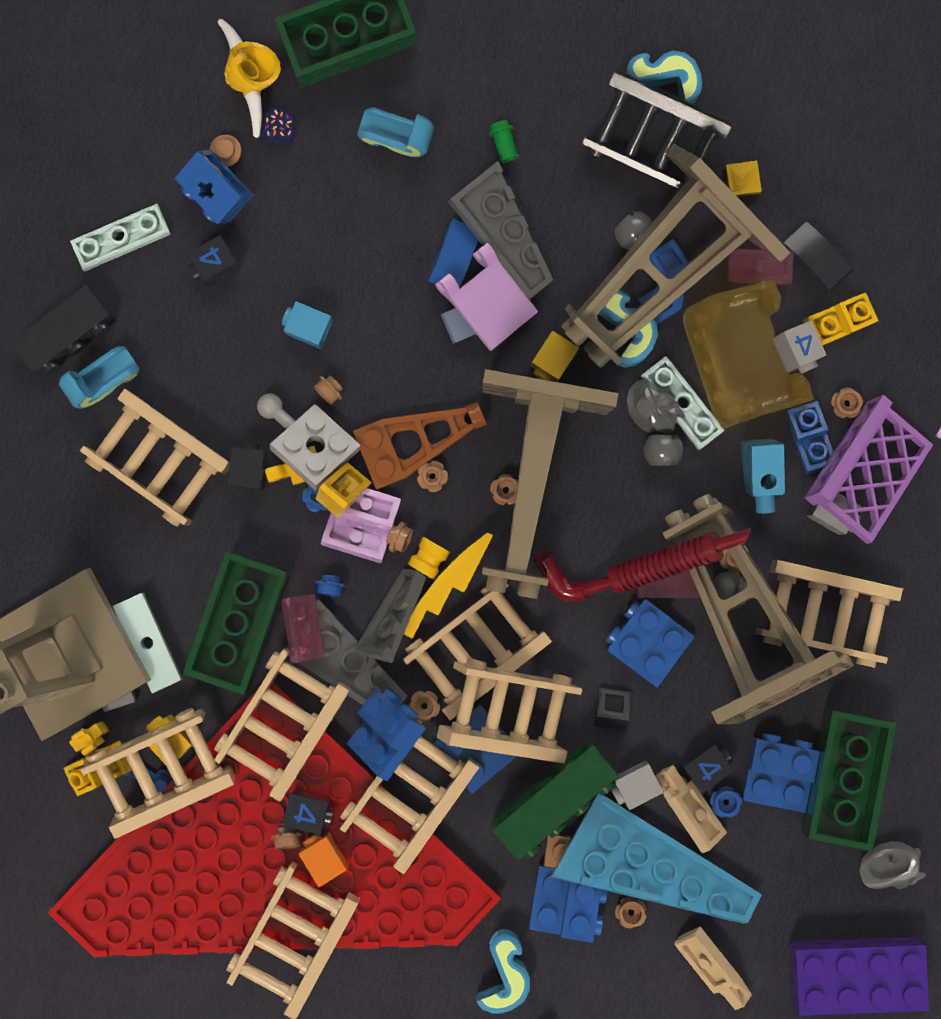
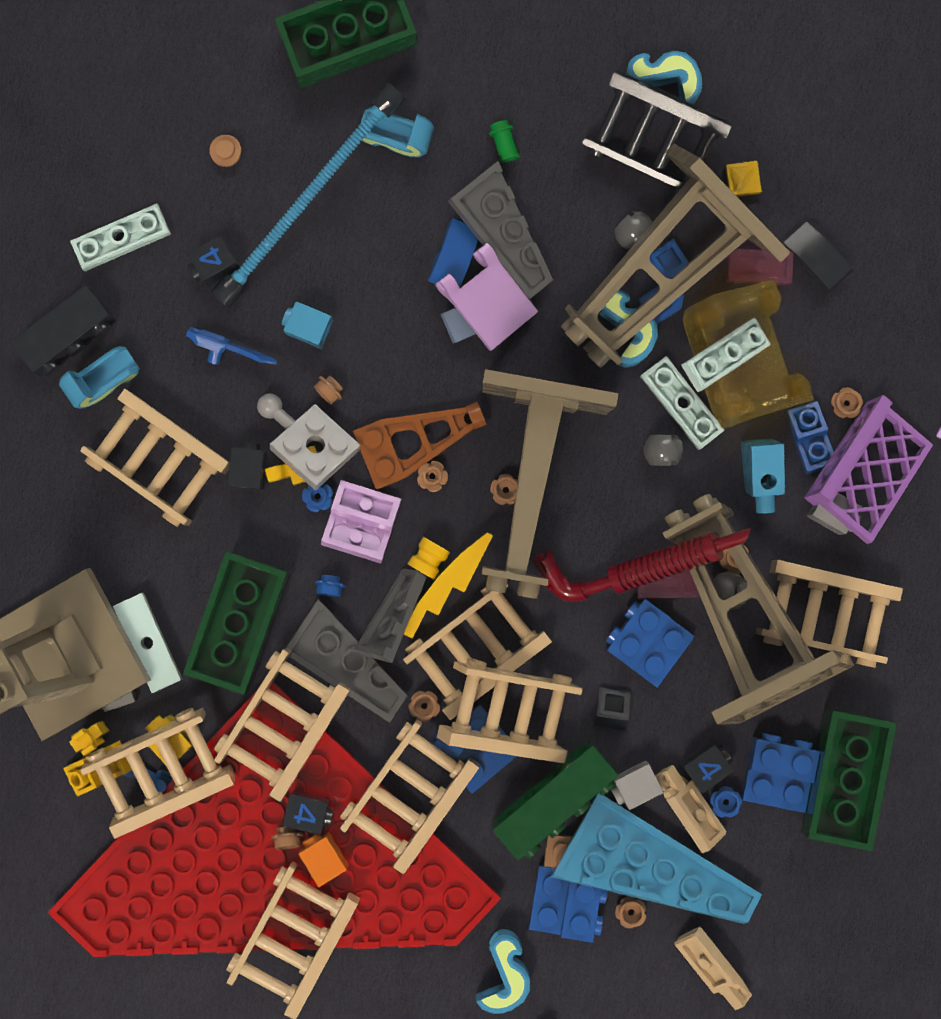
blue brick [174,150,254,224] -> none
yellow helmet [218,19,281,138] -> none
clear blue tile [261,108,295,142] -> none
clear pink plate [282,594,324,663] -> none
yellow slope [315,462,371,519] -> none
blue plate [347,687,426,781] -> none
medium nougat plate [386,522,413,553] -> none
yellow brick [531,330,579,382] -> none
dark grey hat [626,379,685,435] -> none
light grey brick [772,321,826,374] -> none
dark purple brick [789,937,929,1016] -> none
yellow slope [803,292,878,346] -> none
dark grey hat [859,841,926,889] -> none
none -> blue piece [186,327,277,364]
none -> dark azure hose [211,82,406,308]
none -> light aqua tile [681,318,771,392]

